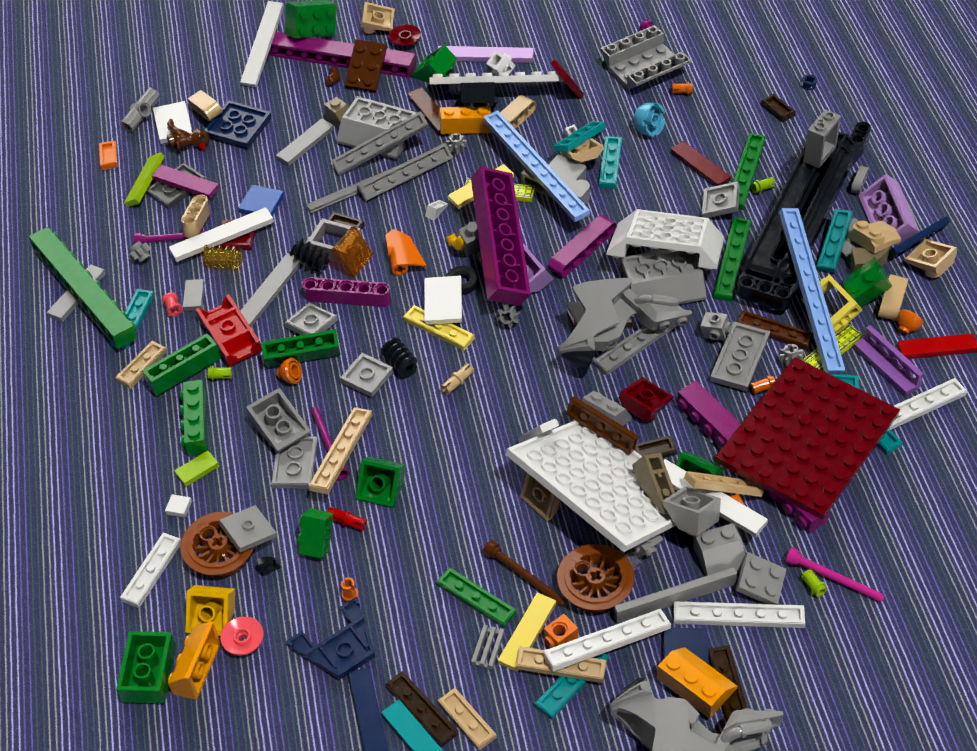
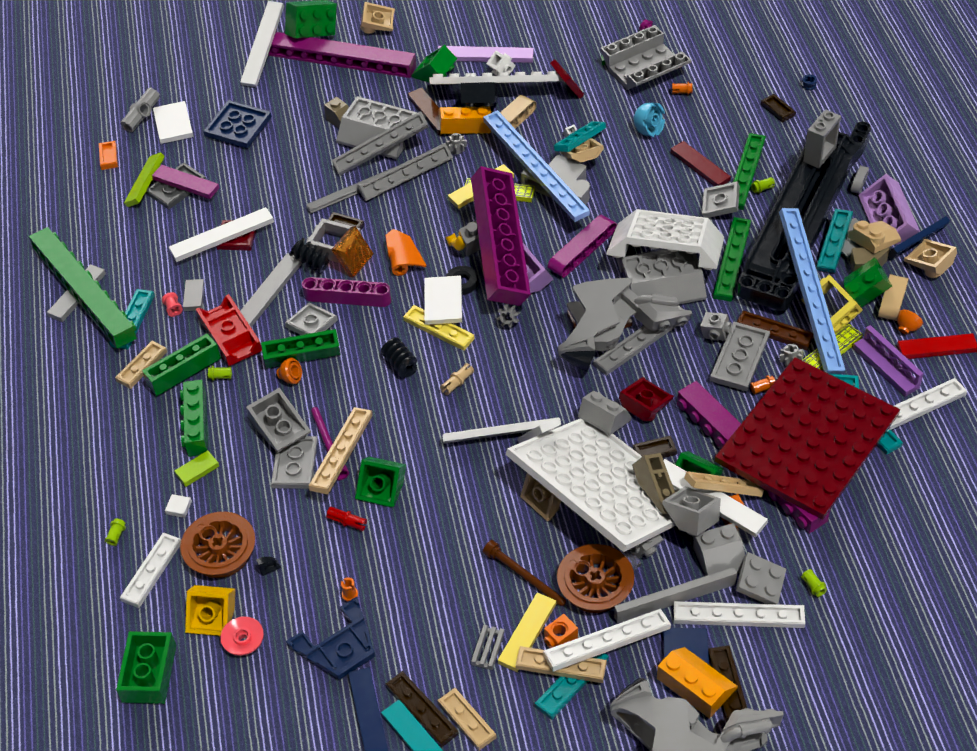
light grey gear [128,241,151,263] -> none
magenta piece [134,231,206,244] -> none
reddish brown animal [166,118,210,154] -> none
light orange slope [168,621,221,700] -> none
tan beam [181,195,210,238] -> none
tan beam [187,90,223,121] -> none
clear yellow piece [203,244,243,269] -> none
light grey plate [219,505,276,552] -> none
tile [238,185,284,216] -> none
tile [276,118,334,166] -> none
green brick [297,508,333,559] -> none
reddish brown arm [325,66,340,86] -> none
light grey plate [340,353,394,397] -> none
reddish brown plate [345,39,388,92] -> none
dark red dish [389,24,421,46] -> none
white piece [425,200,448,221] -> none
green tile [436,567,517,628] -> none
reddish brown tile [566,396,639,454] -> none
teal tile [599,136,622,189] -> none
dark pink piece [785,547,884,602] -> none
none -> lime pin [105,518,126,546]
none -> white tile [442,417,561,444]

